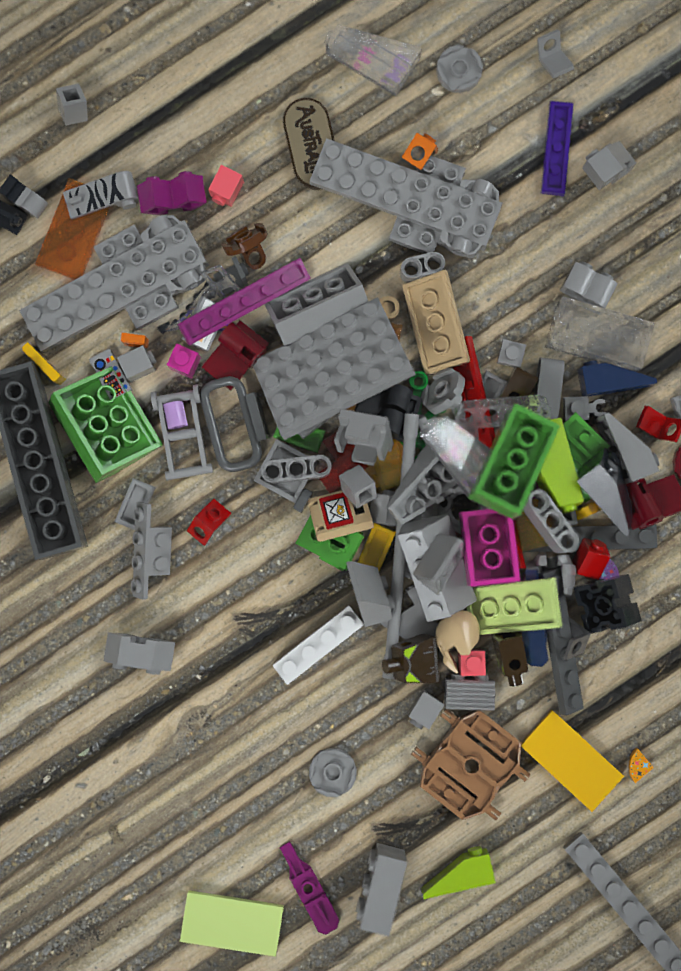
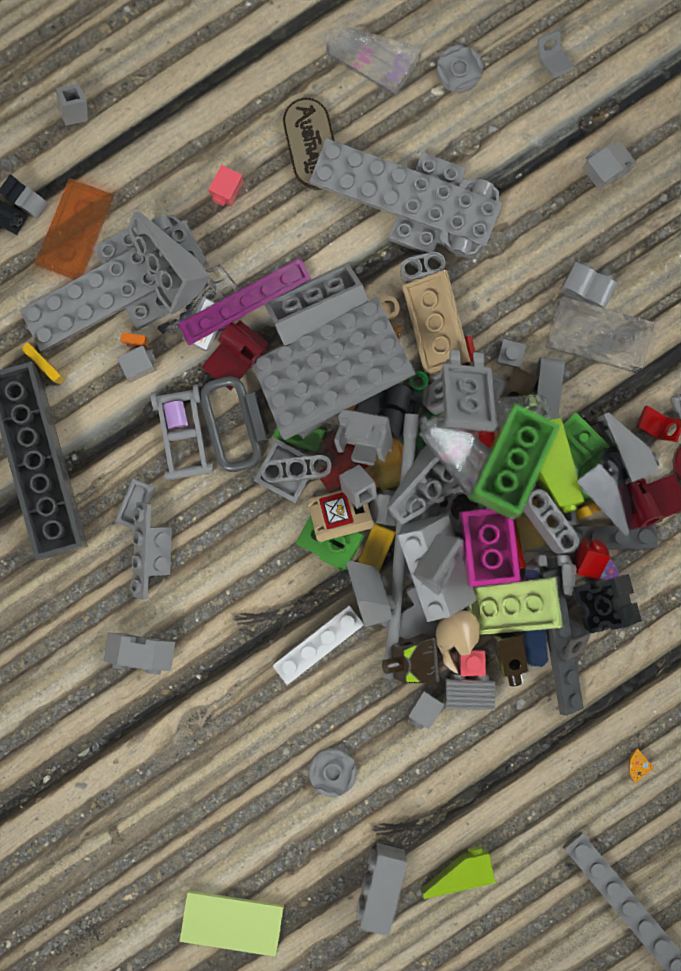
bright green slope [48,366,163,483] -> none
light grey door [63,171,139,220] -> none
tile [89,348,133,400] -> none
magenta brick [137,171,207,215] -> none
dark pink brick [167,343,201,379] -> none
red bracket [187,499,231,546] -> none
dark grey bracket [213,256,249,296] -> none
reddish brown tile [222,223,268,269] -> none
magenta piece [279,841,340,935] -> none
dark grey tile [293,488,313,513] -> none
orange bracket [402,133,438,170] -> none
medium nougat piece [411,709,530,821] -> none
yellow tile [521,709,624,812] -> none
dark purple tile [541,101,573,196] -> none
light grey plate [563,396,606,422] -> none
dark blue slope [577,360,657,397] -> none
none -> light grey wedge [128,211,210,314]
none -> light grey tile [441,350,497,432]

